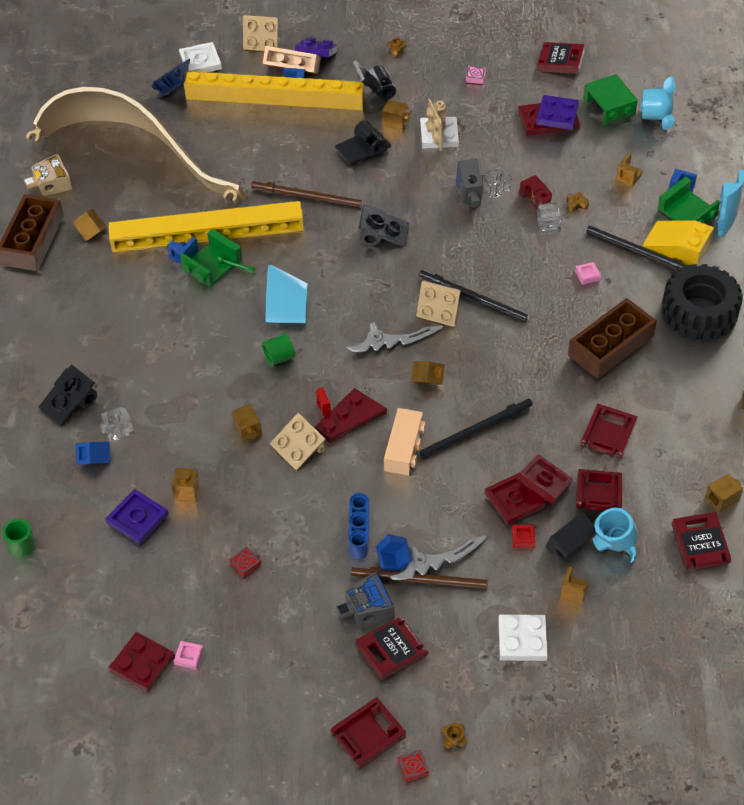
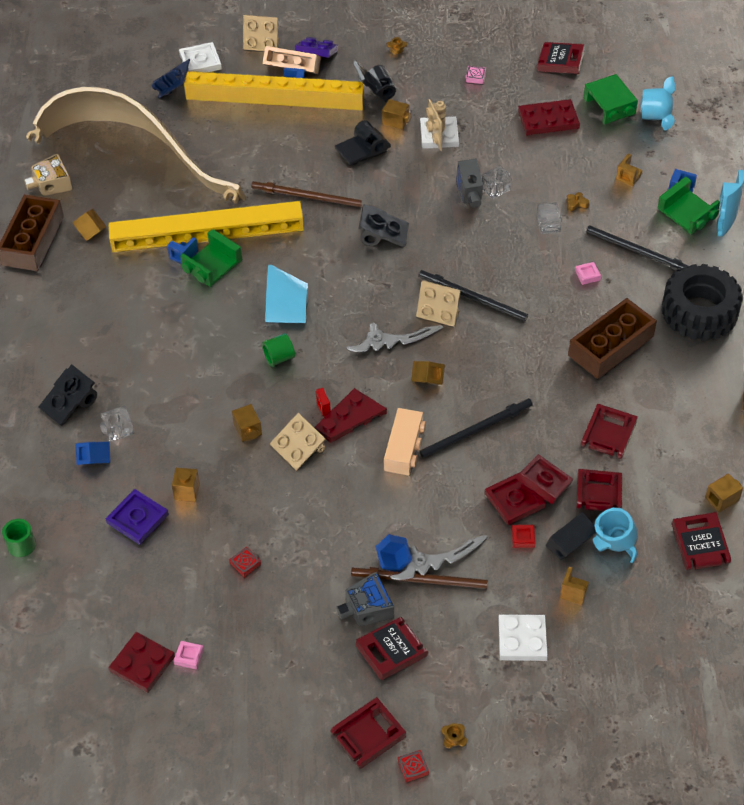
green hinge [217,256,256,274] -> none
blue beam [348,493,370,559] -> none
dark red leg [519,175,552,212] -> none
dark purple plate [536,95,579,130] -> none
yellow slope [642,221,714,266] -> none

